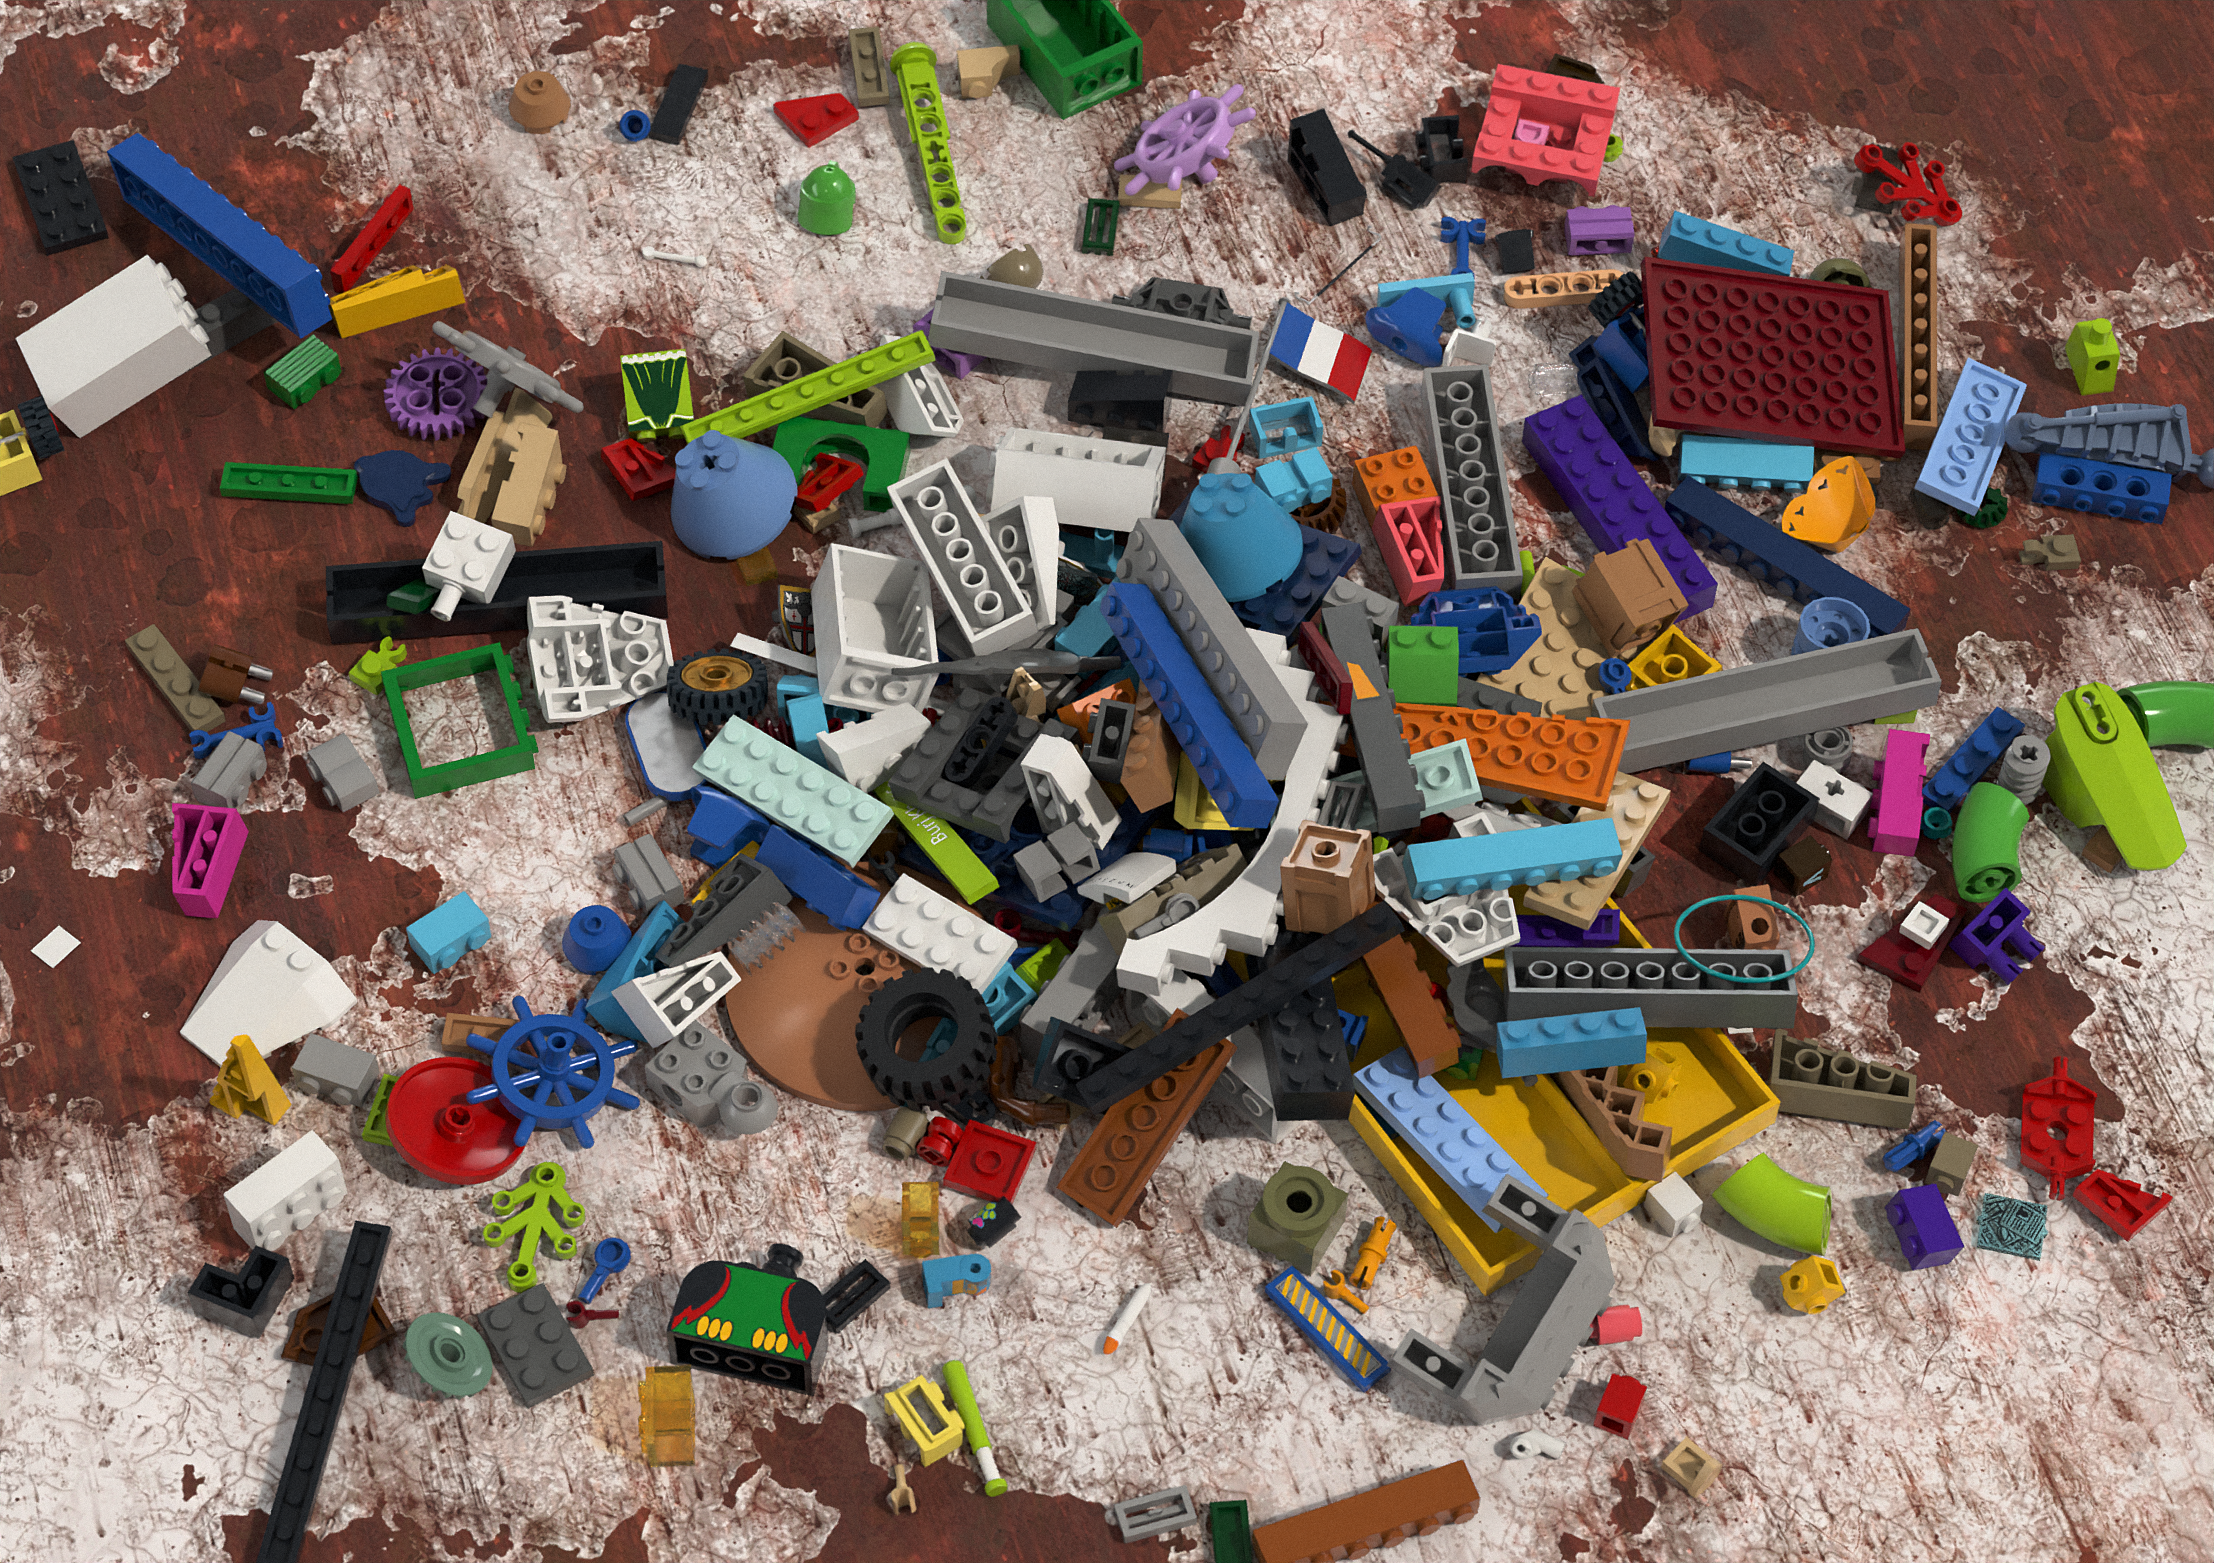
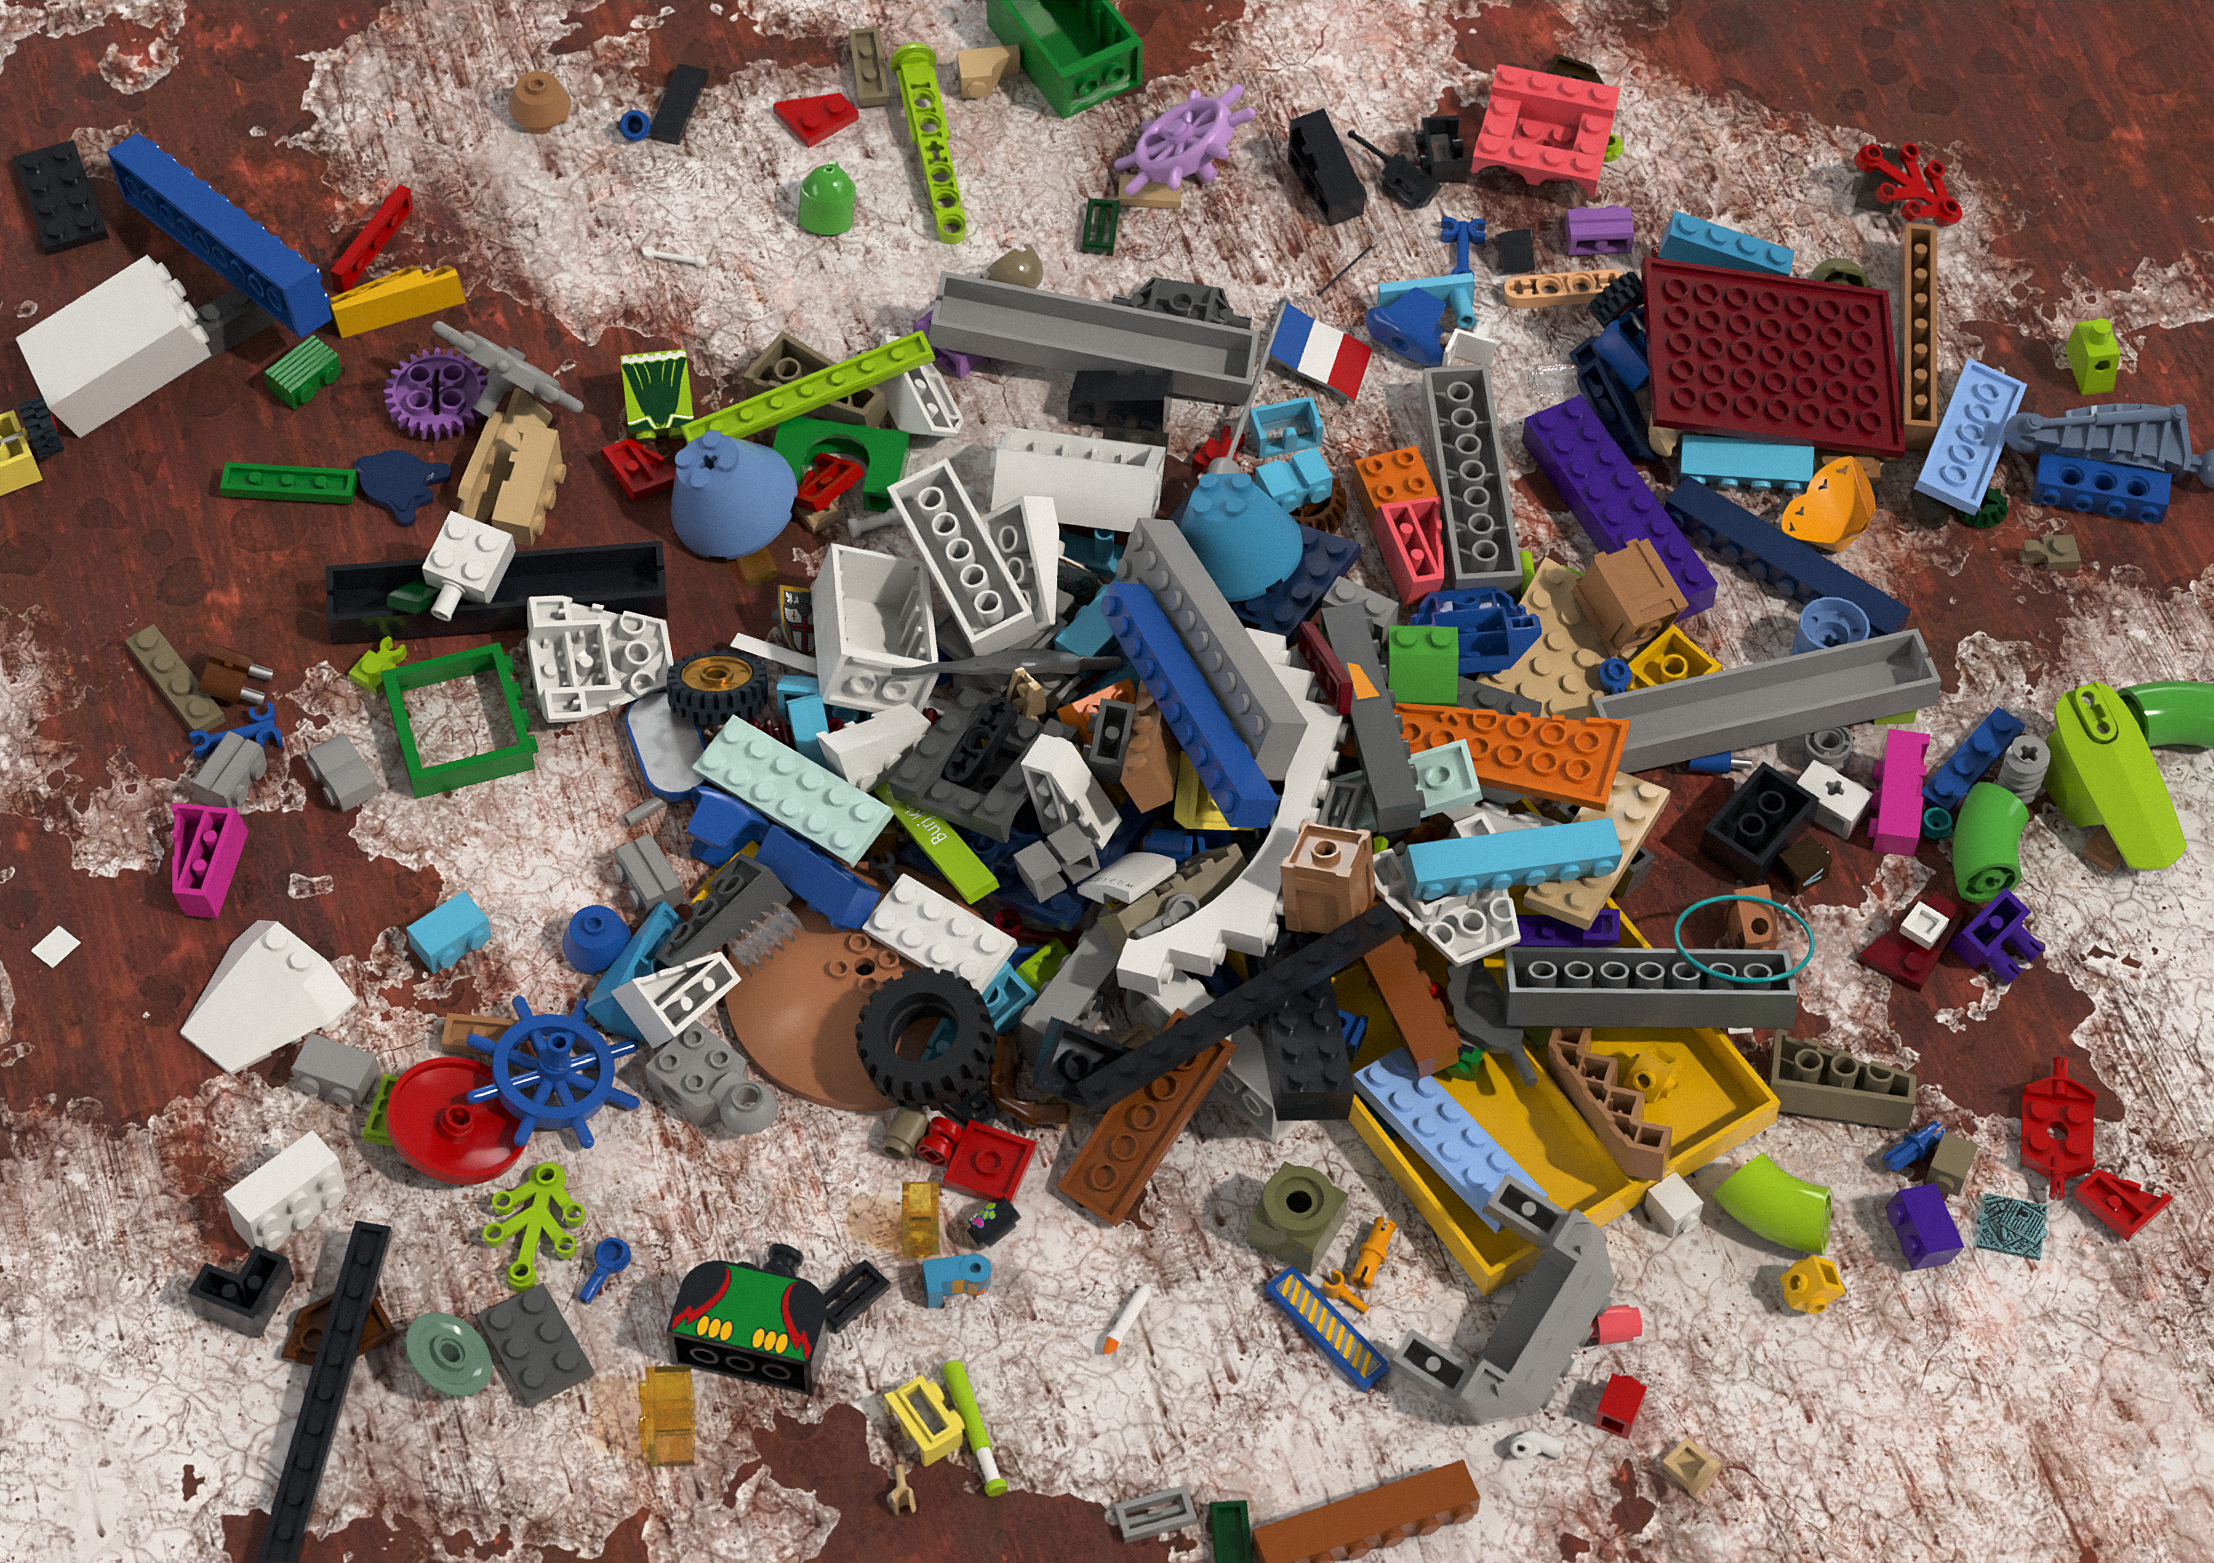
yellow wedge [209,1034,292,1126] -> none
dark red hand [566,1301,619,1329] -> none
clear red arm [1421,813,1455,840] -> none
dark azure brick [1496,1007,1647,1078] -> none
bright pink tile [1514,119,1550,146] -> none

